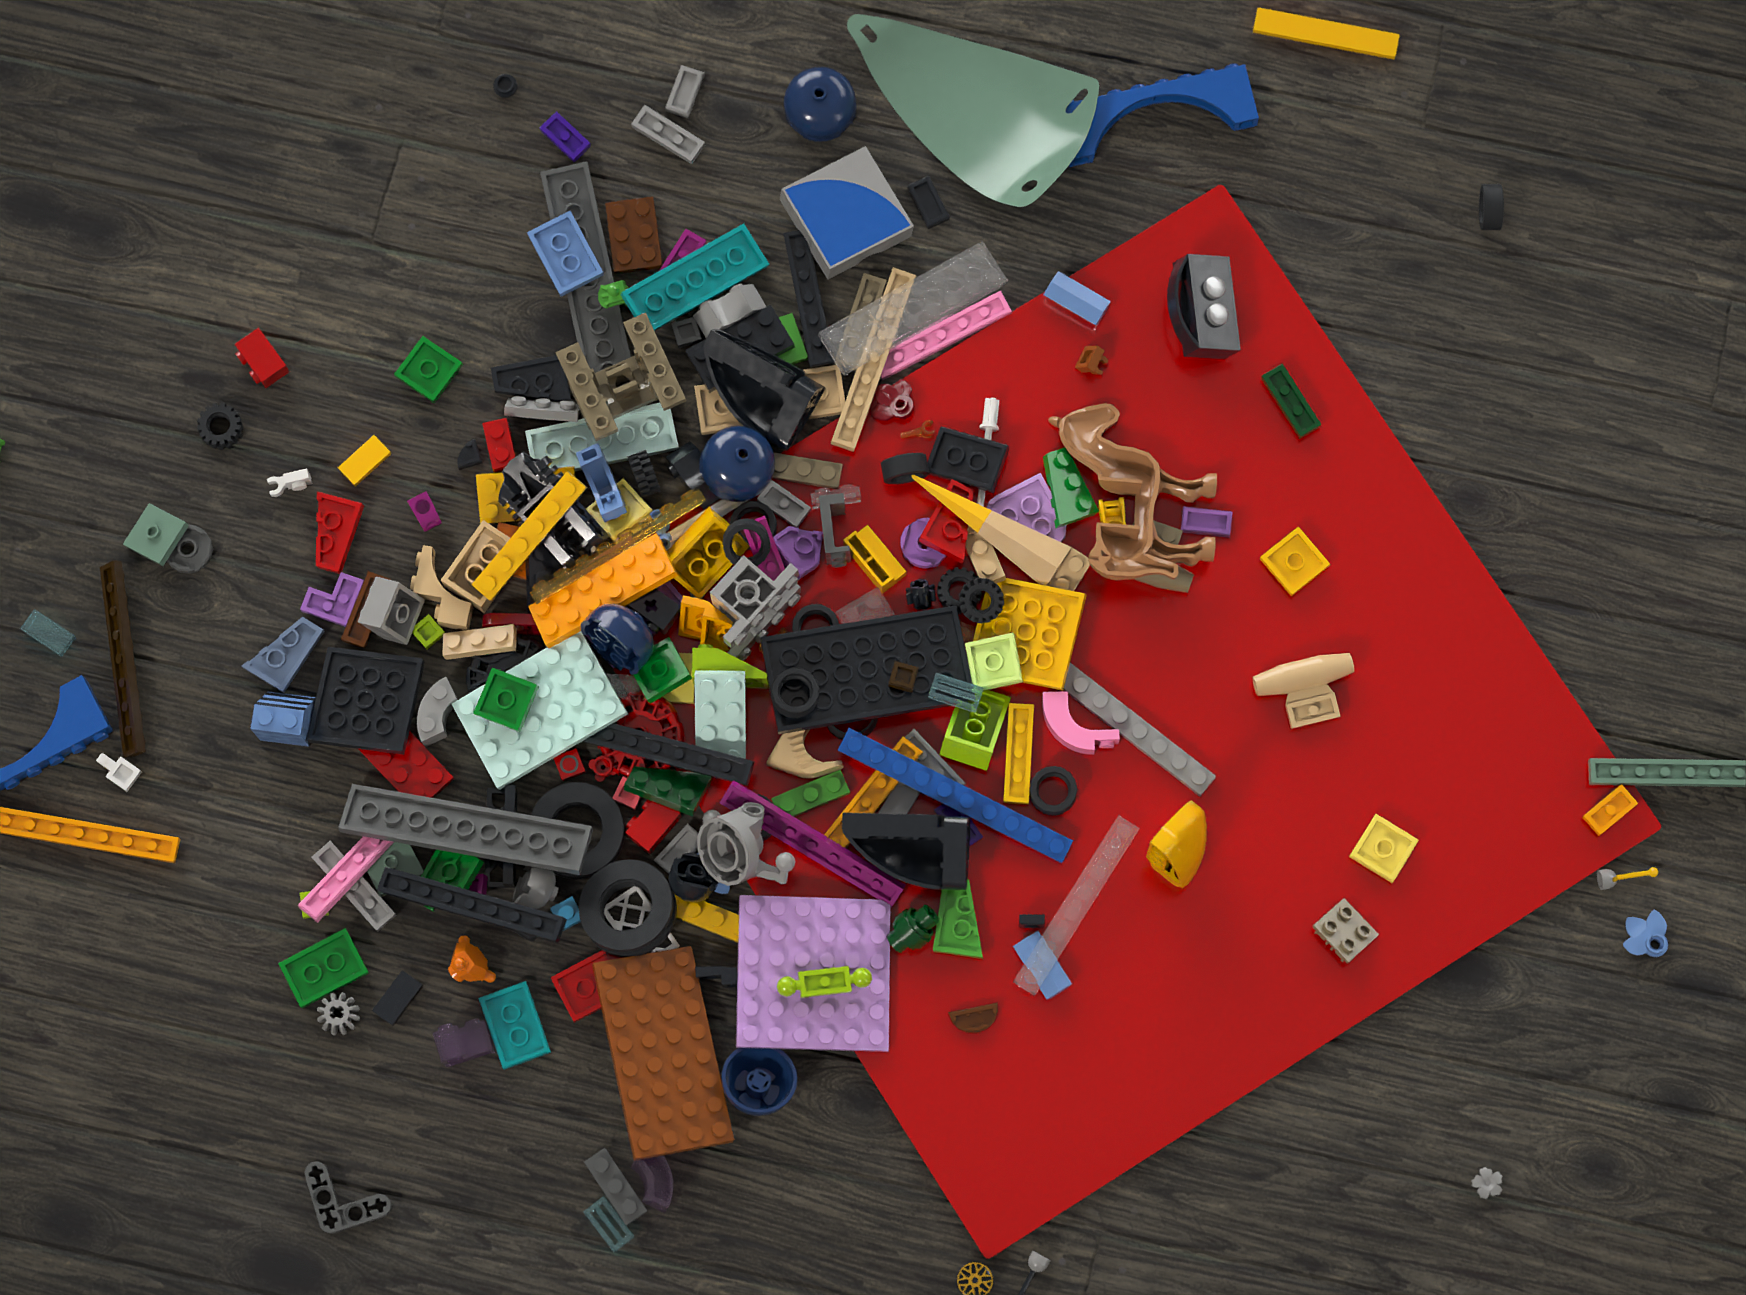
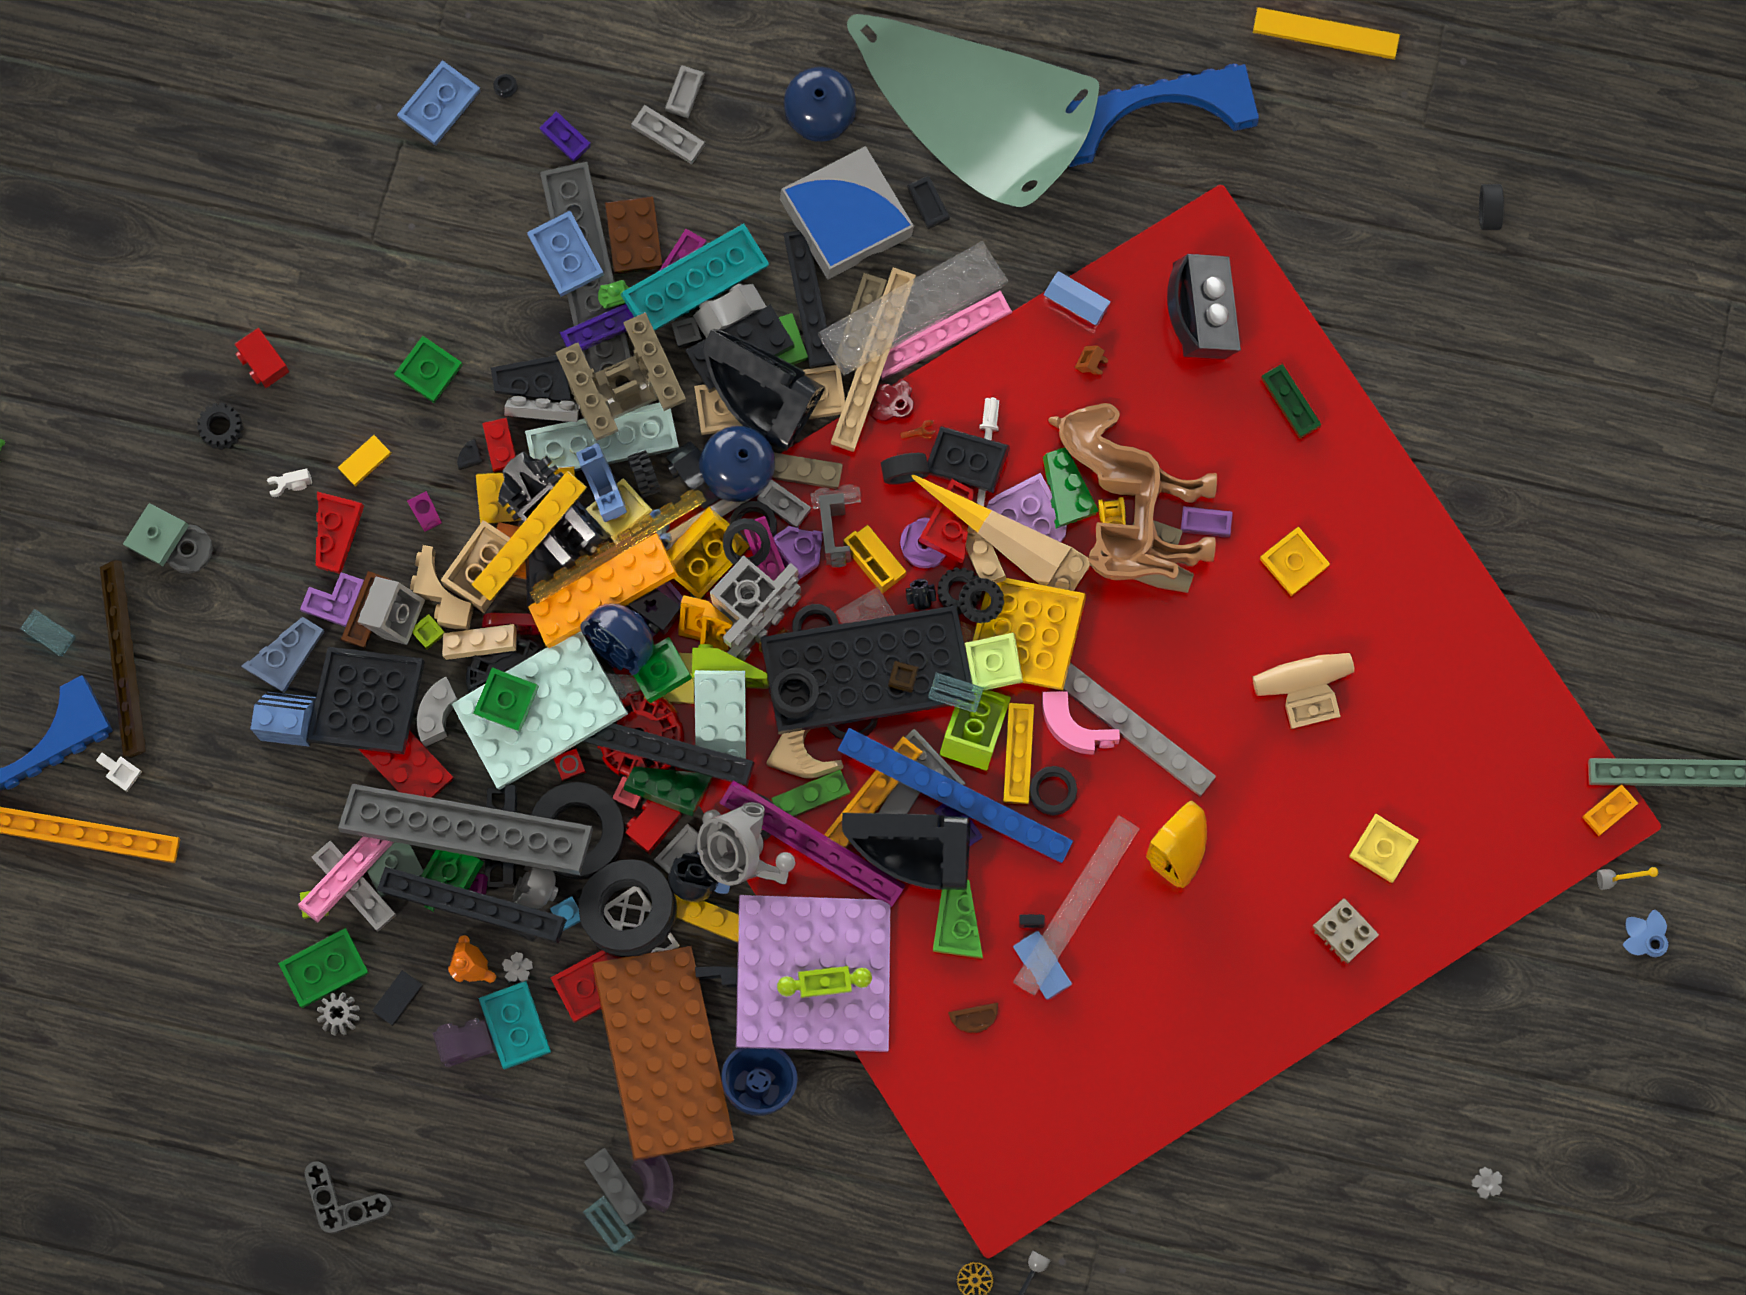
red plate [589,754,617,782] -> none
dark green piece [887,904,939,953] -> none
none -> medium blue plate [397,60,481,145]
none -> light grey plant [502,952,533,982]
none -> dark purple tile [560,304,634,351]

